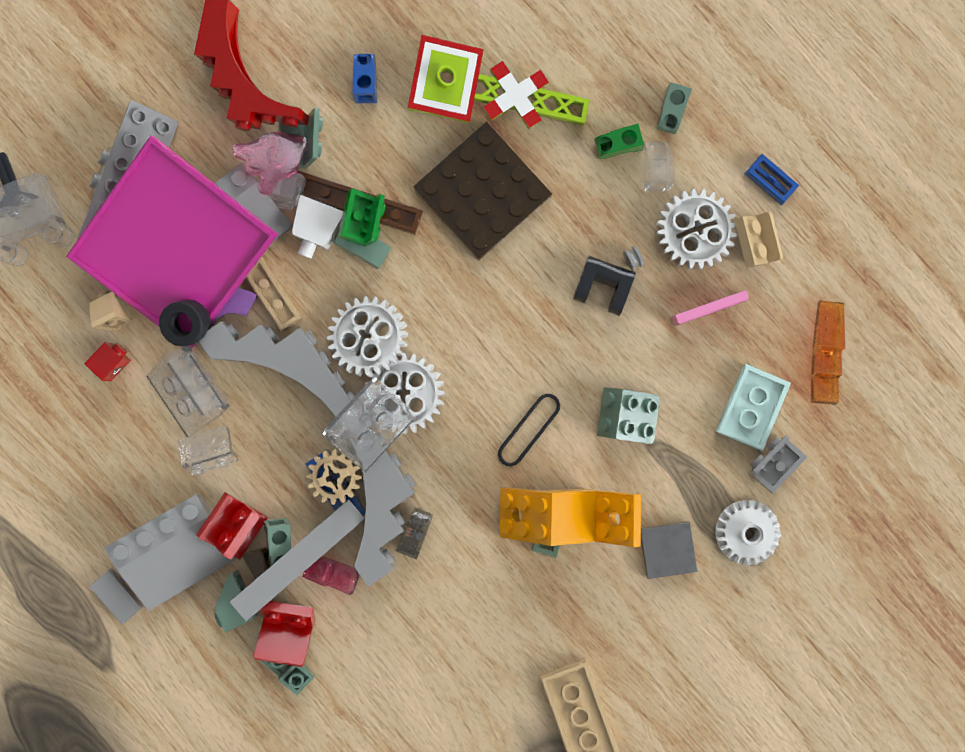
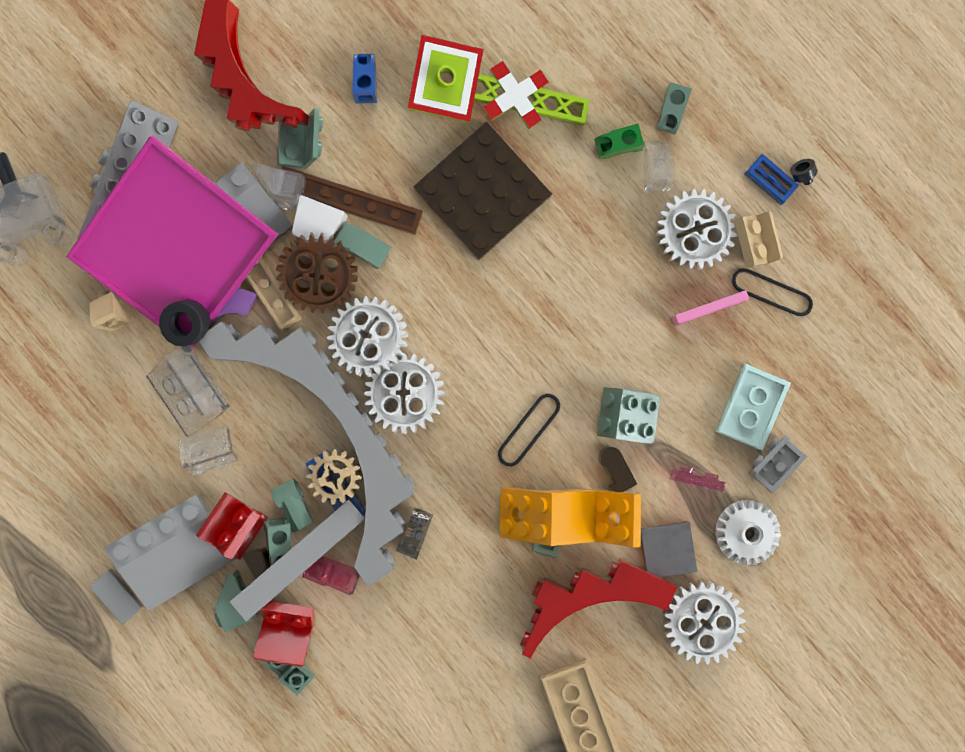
red brick [84,342,131,382] -> none
clear pink tile [232,132,308,195] -> none
clear slope [322,376,418,472] -> none
green bracket [338,188,385,247] -> none
black connector [573,256,636,316] -> none
light grey bush [623,246,644,271] -> none
clear orange slope [811,300,845,405] -> none
none -> sand green piece [271,478,314,532]
none -> reddish brown gear [276,232,358,313]
none -> red arch [520,558,677,659]
none -> dark brown leg [598,447,637,492]
none -> white gear [662,580,746,665]
none -> clear pink plate [670,466,726,492]
none -> black piece [732,269,813,316]
none -> black tile [790,159,818,185]

